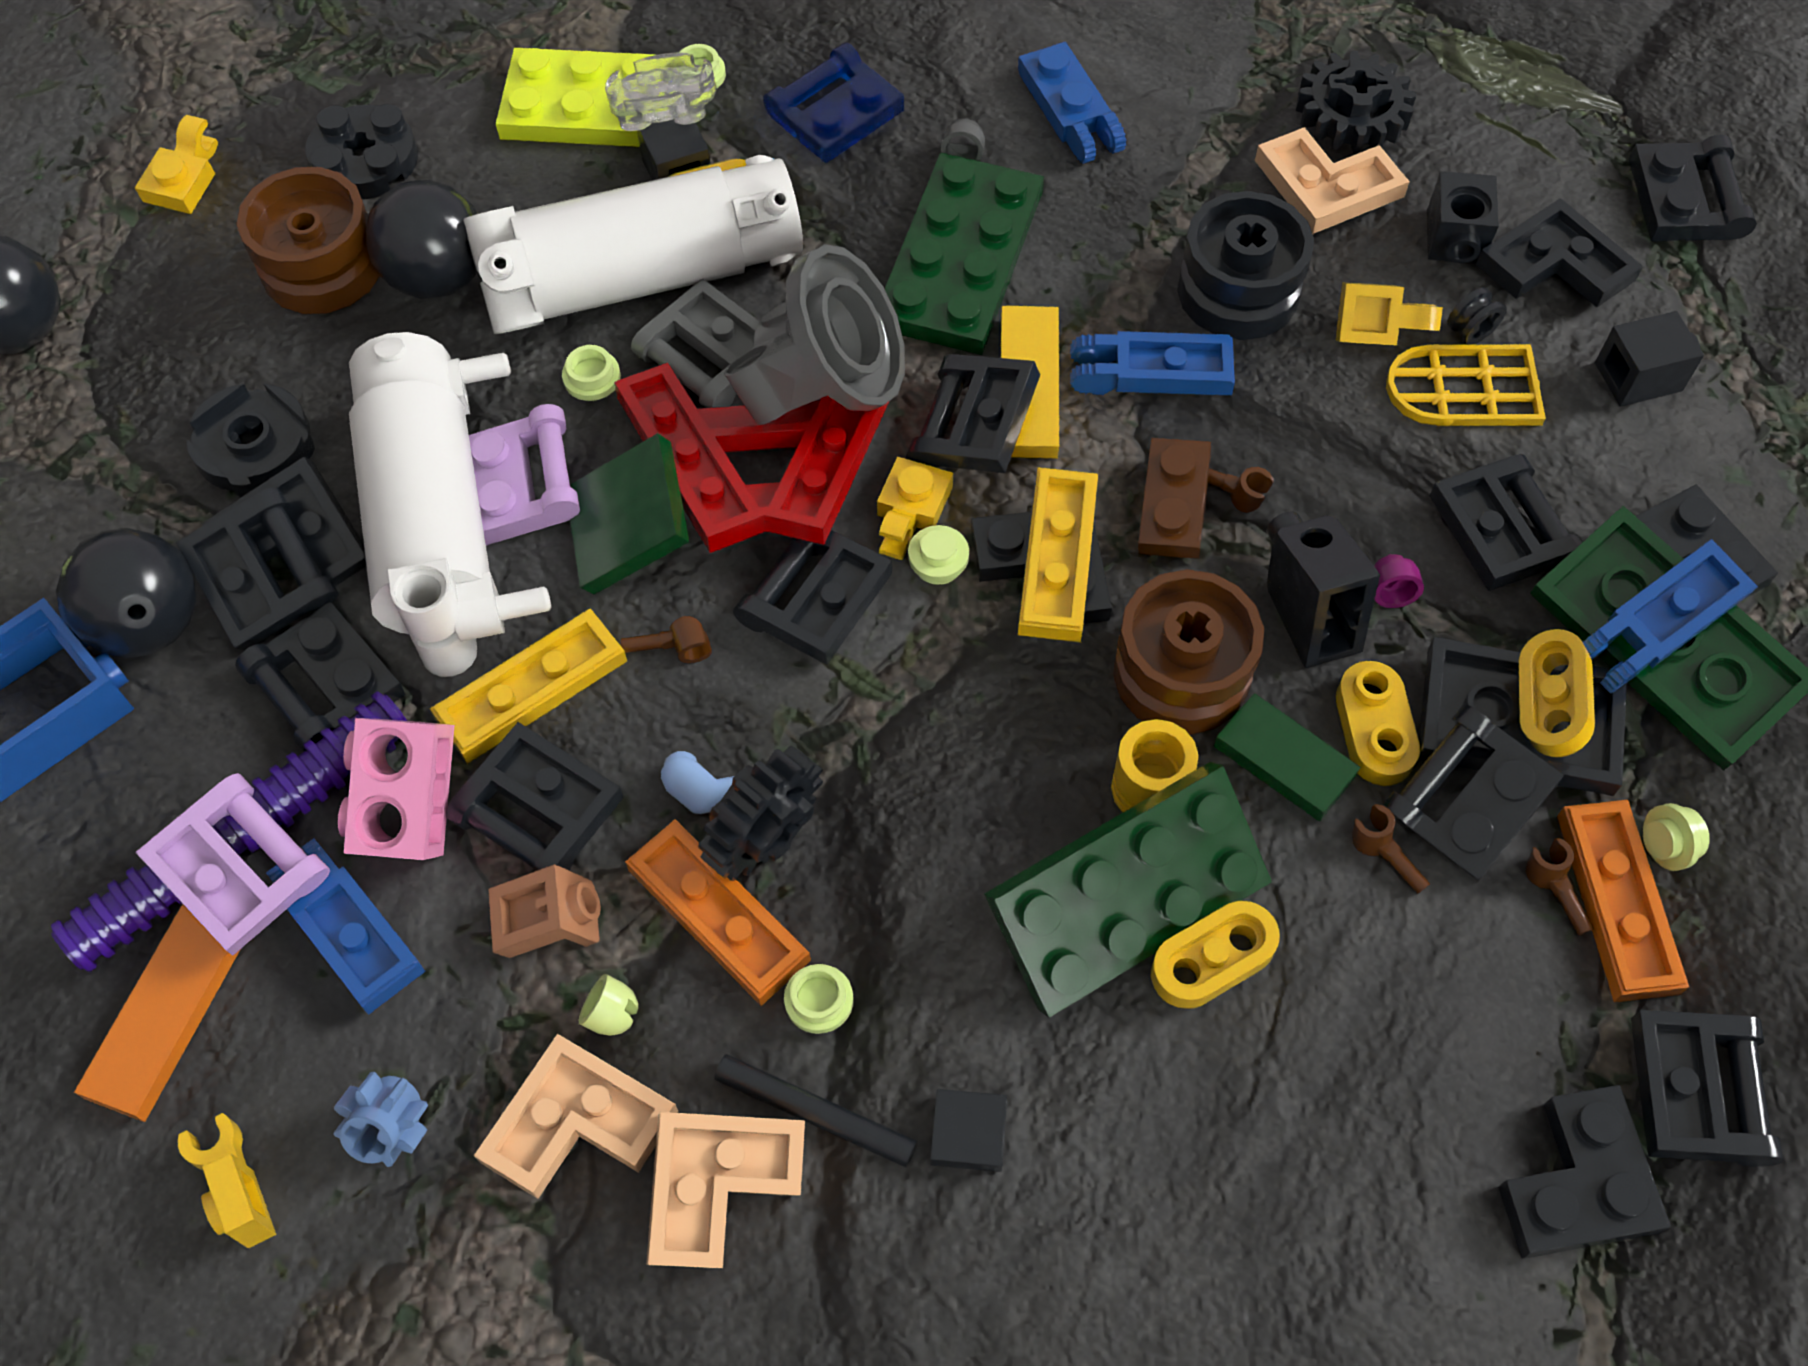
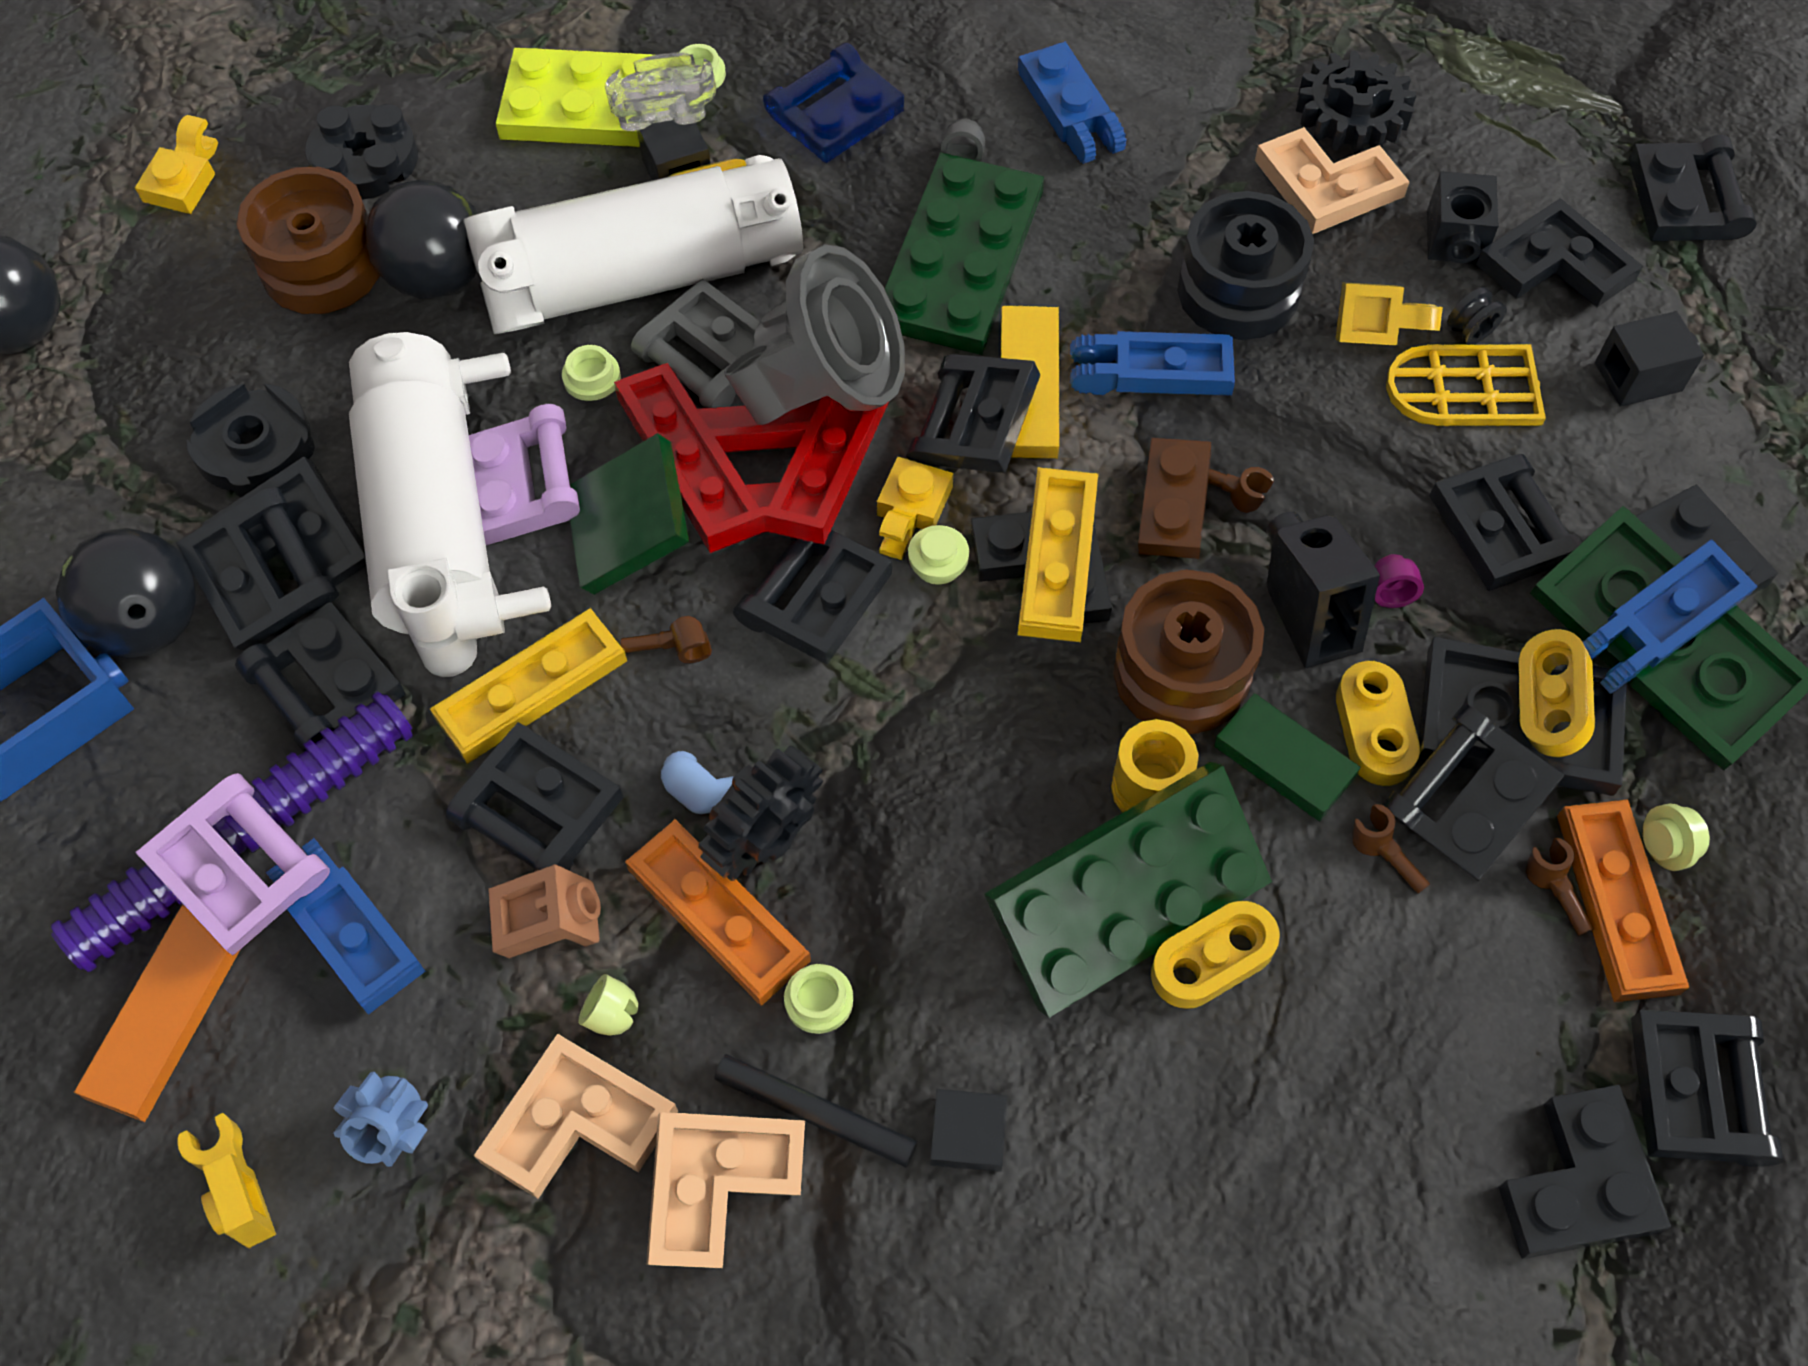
bright pink brick [338,718,455,860] -> none

